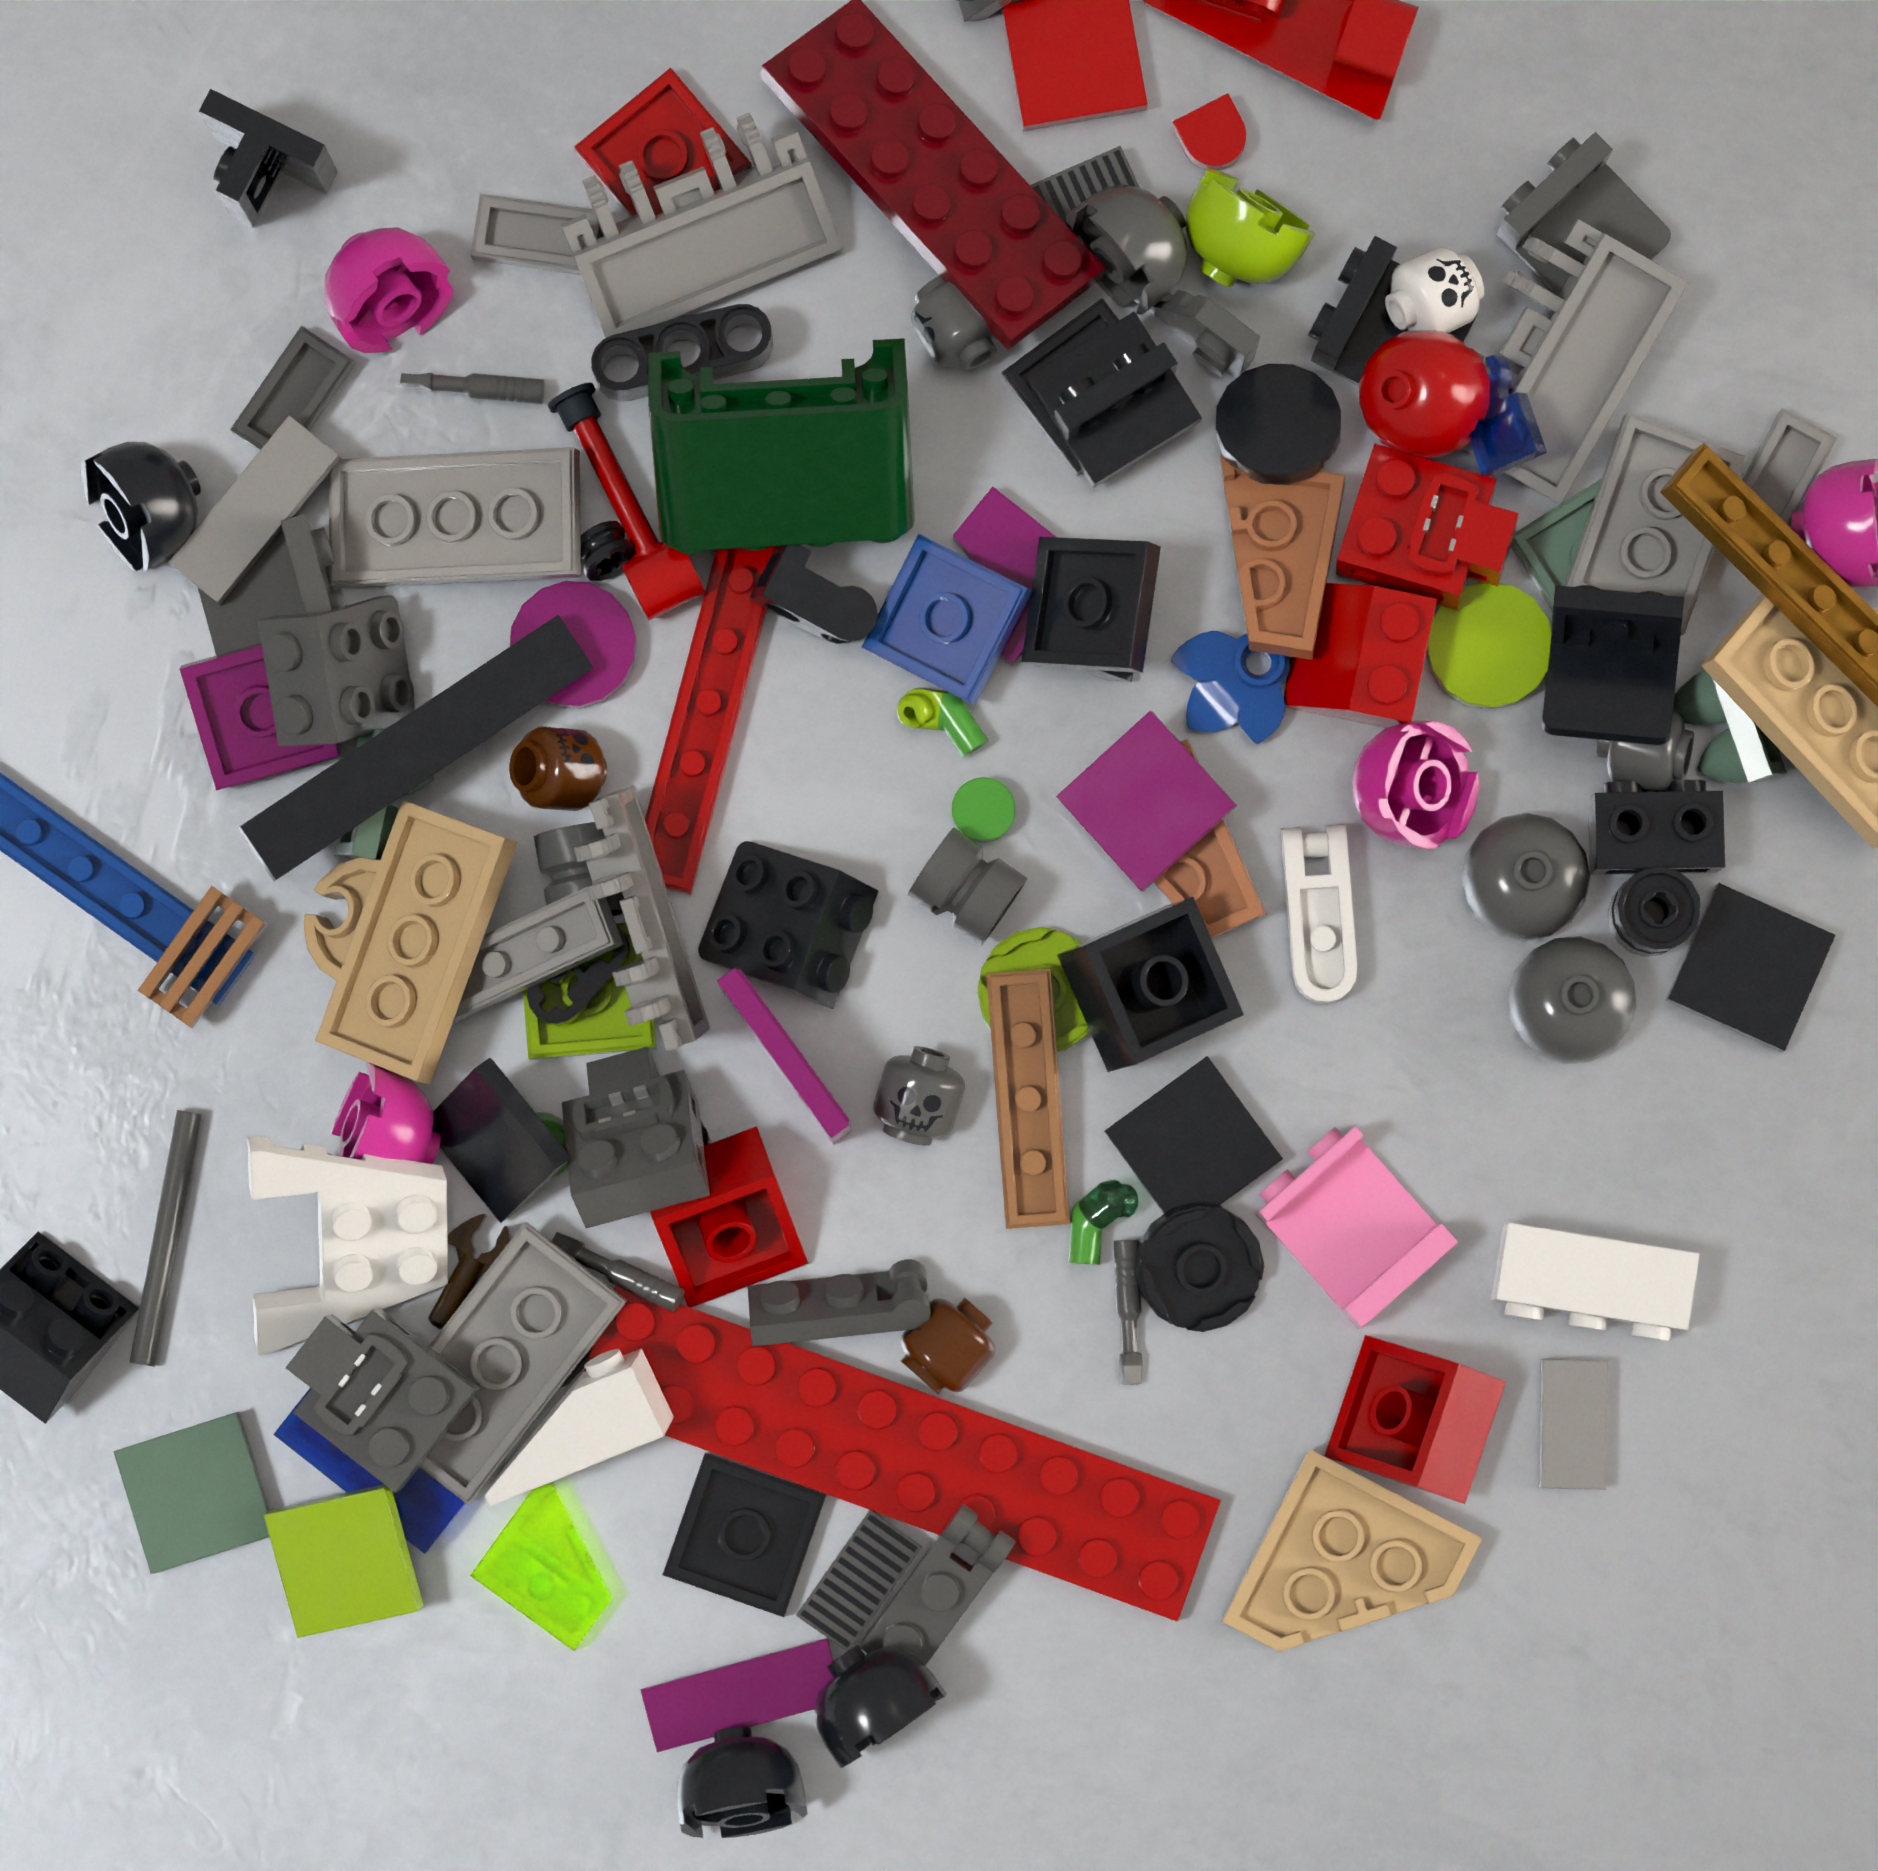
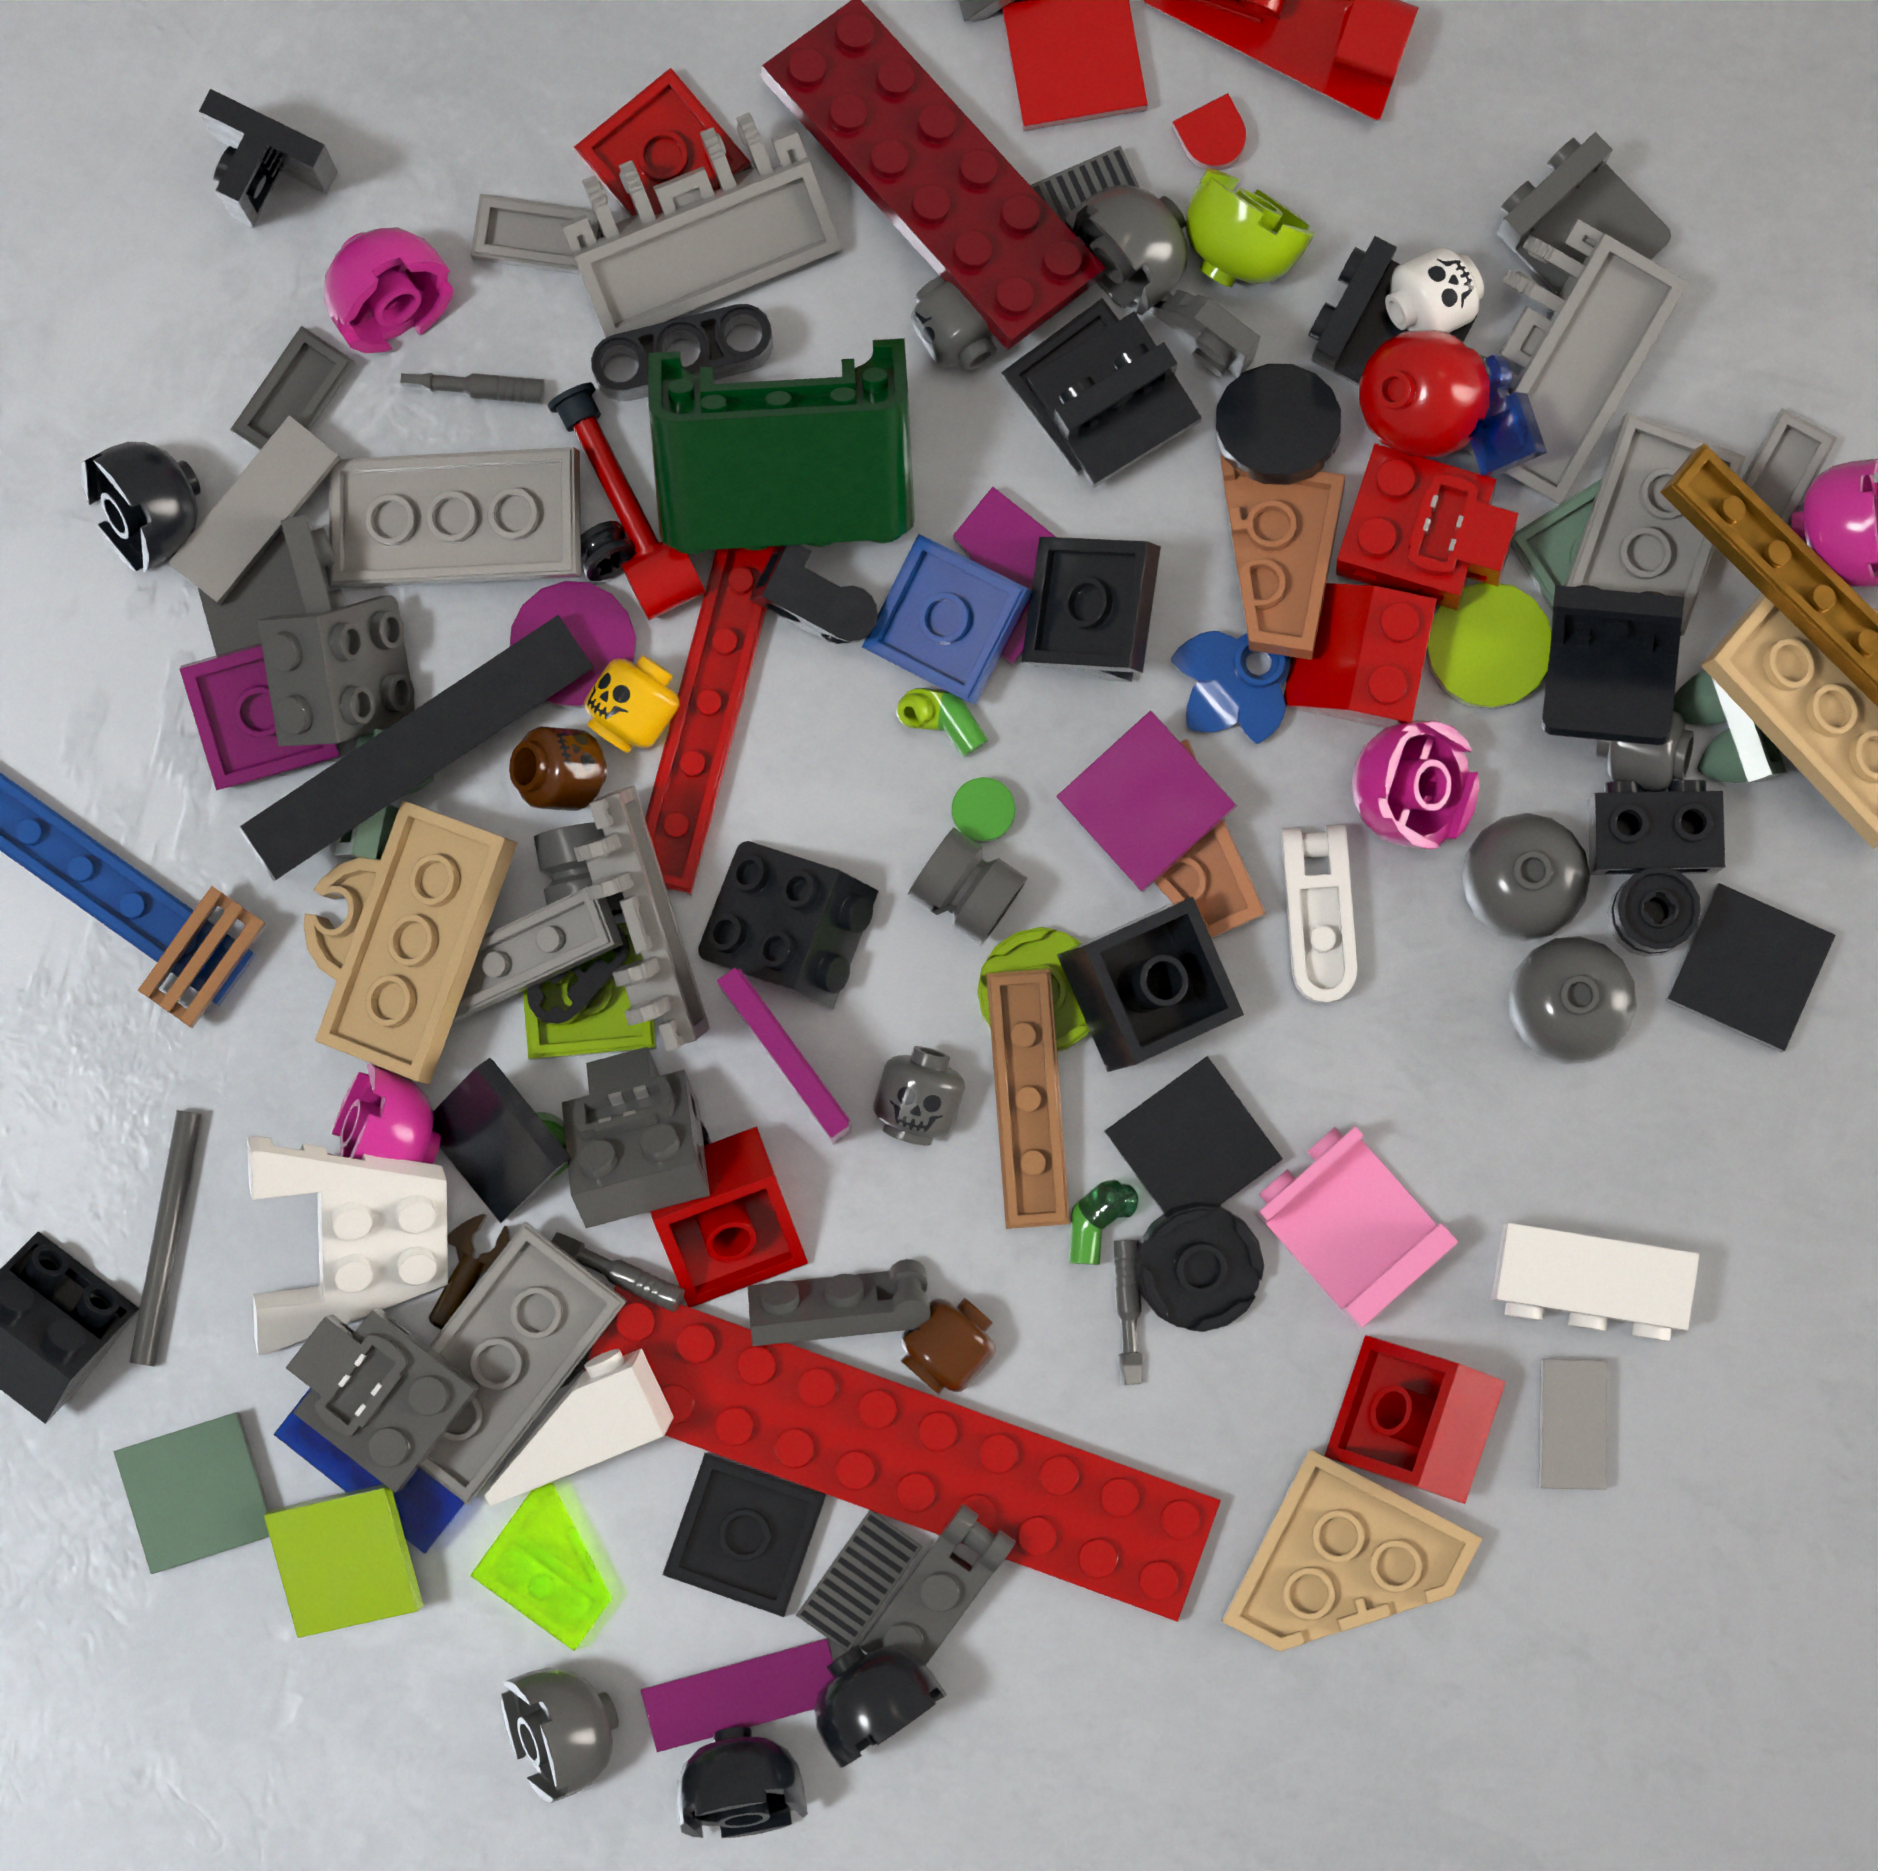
none -> dark grey cylinder [501,1668,619,1803]
none -> yellow head [584,654,680,753]

